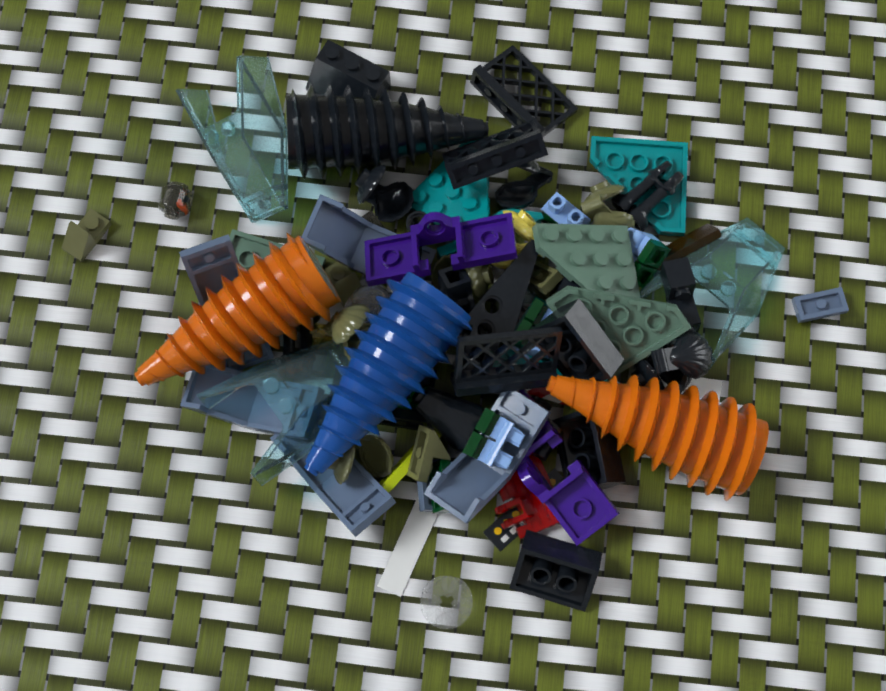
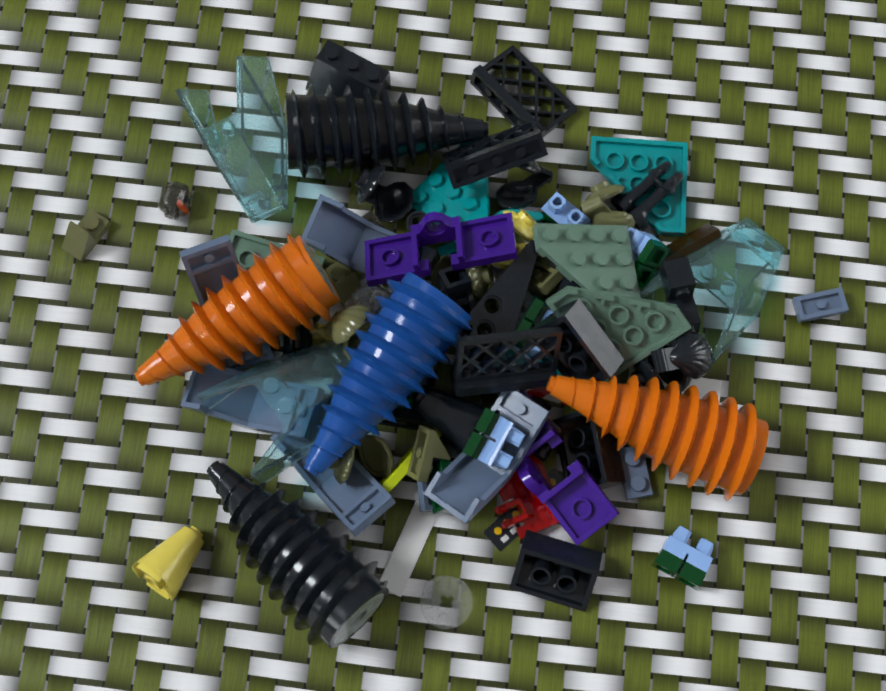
none -> light yellow cone [132,526,204,601]
none -> black cone [207,461,389,649]
none -> sand blue plate [619,446,653,501]
none -> hips [651,526,714,590]

